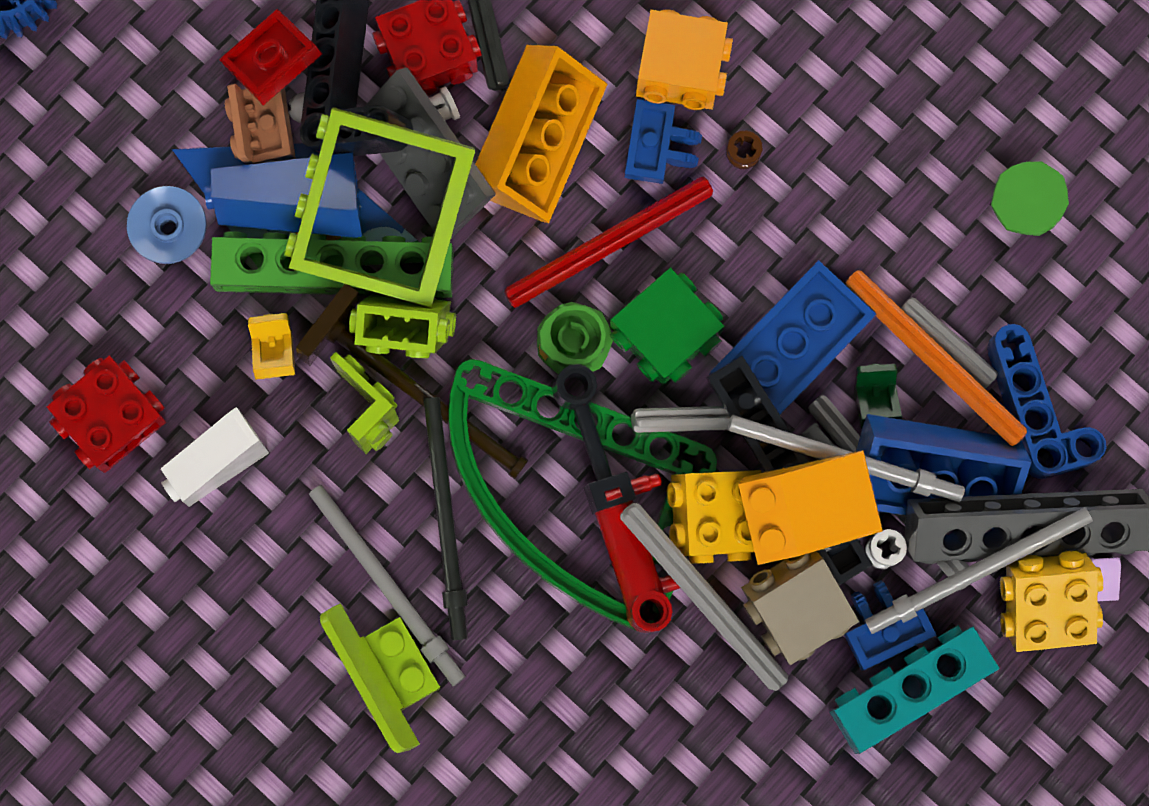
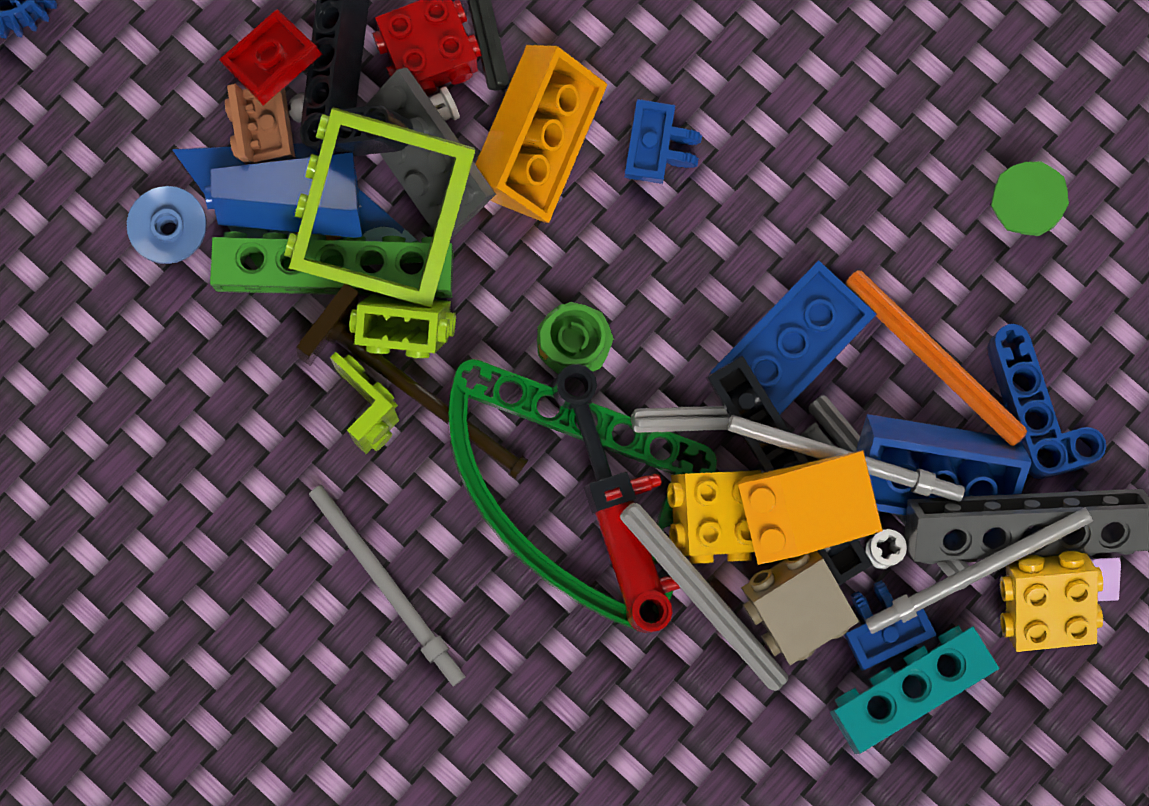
red brick [46,355,167,473] -> none
white slope [161,407,269,507] -> none
yellow bracket [248,313,295,380] -> none
lime plate [320,603,440,753] -> none
pearl dark grey bar [423,397,468,641] -> none
red axle [505,177,713,308] -> none
green brick [610,267,724,386] -> none
light orange brick [636,10,733,110] -> none
reddish brown bush [726,130,763,169] -> none
dark green bracket [854,363,902,429] -> none
light grey axle [901,297,998,388] -> none

